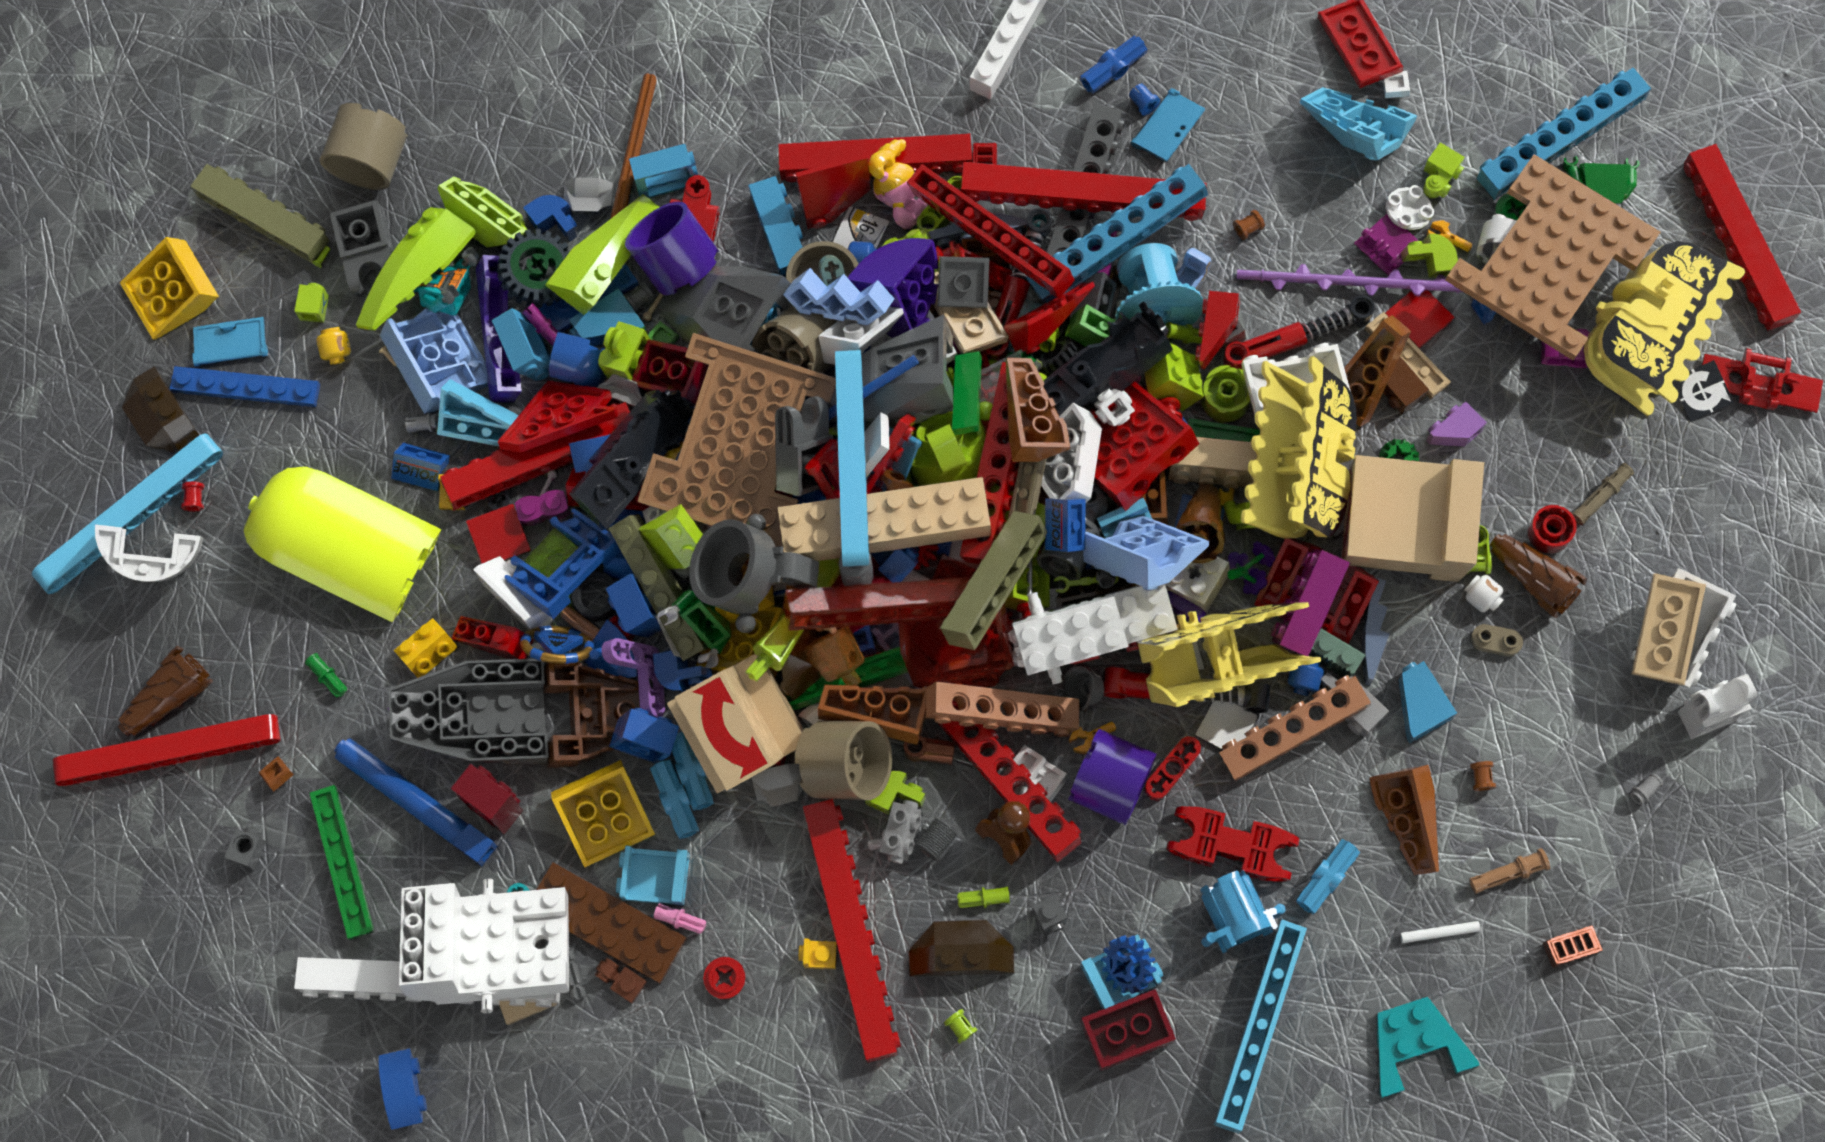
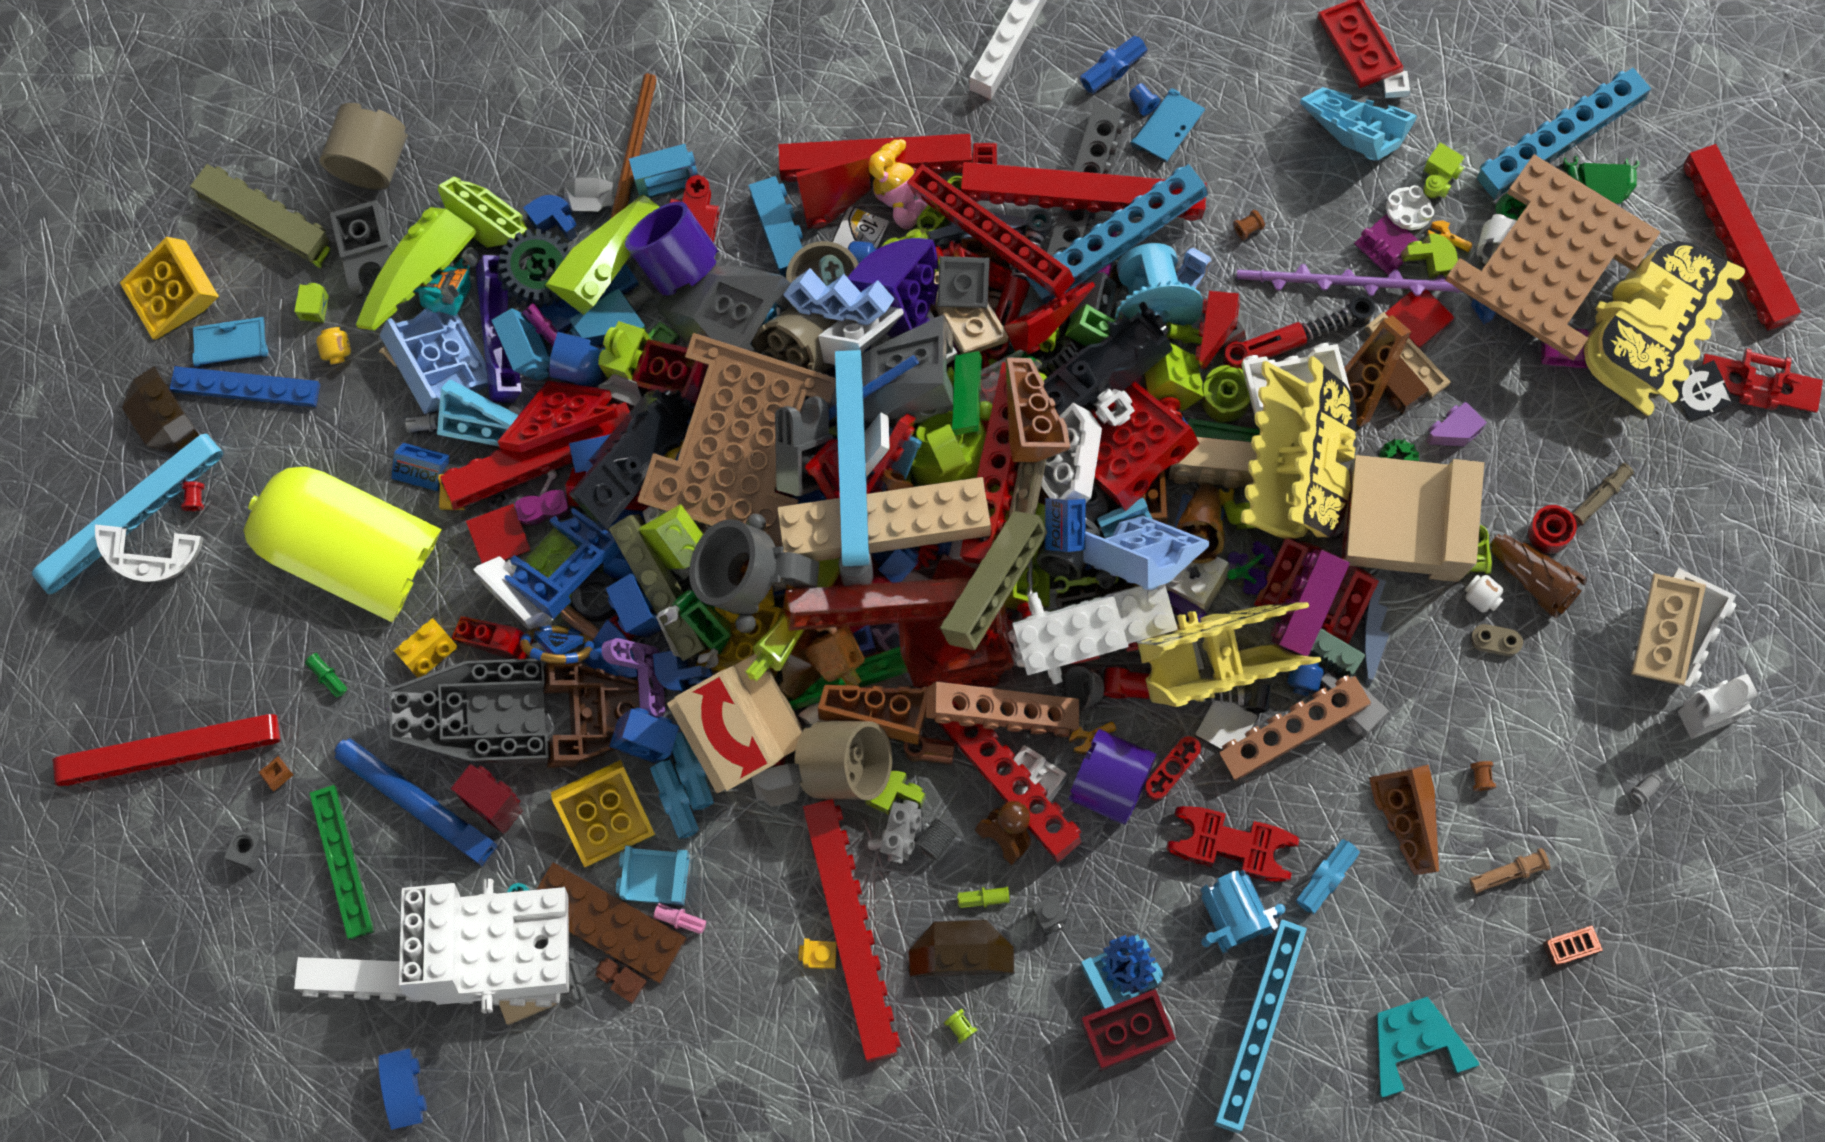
reddish brown cone [118,646,213,736] -> none
tan hinge [642,293,663,322] -> none
red gear [703,957,745,999] -> none
dark azure slope [1398,661,1457,744] -> none
white bar [1400,921,1480,943] -> none

